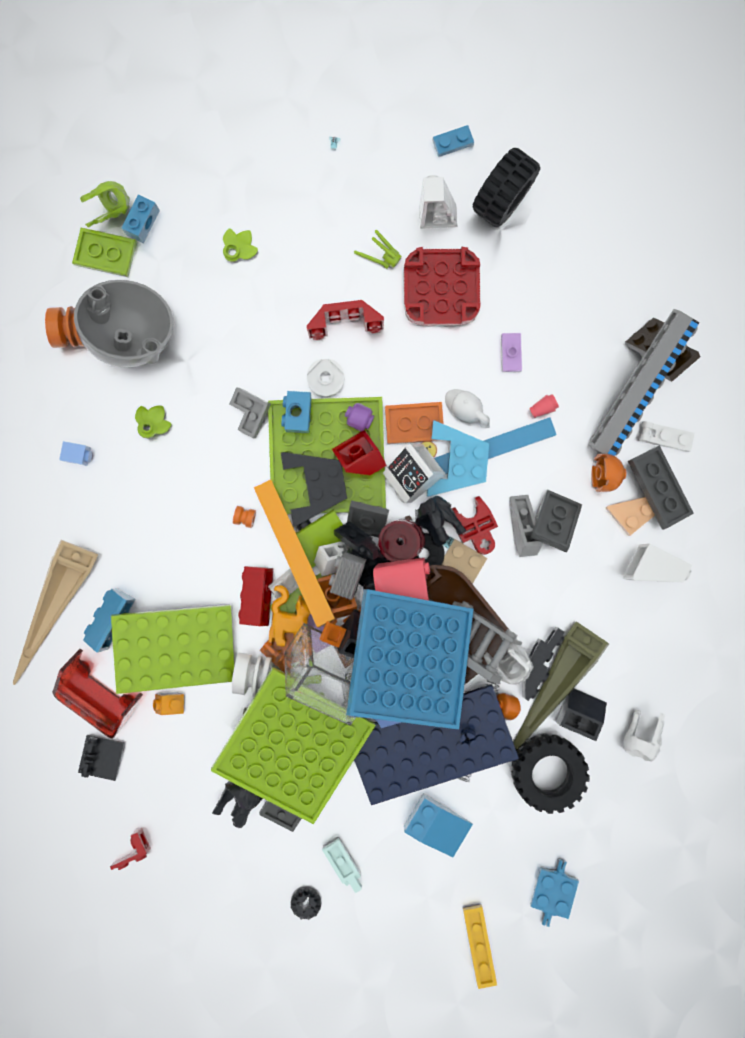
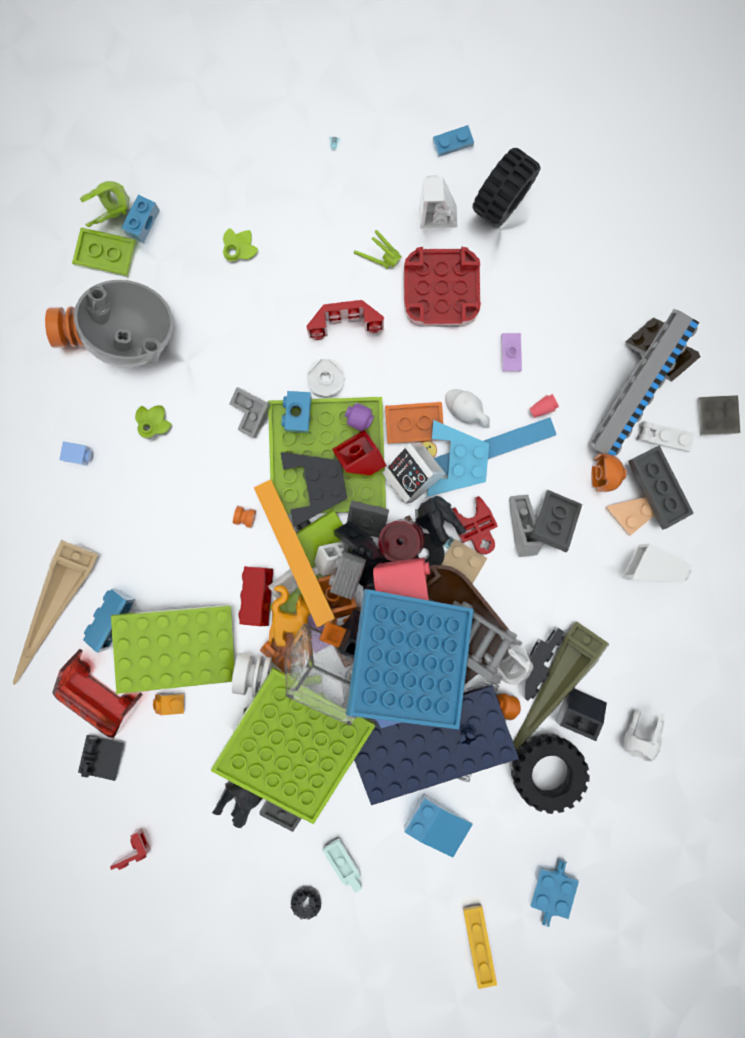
none -> clear smoke plate [698,395,741,436]

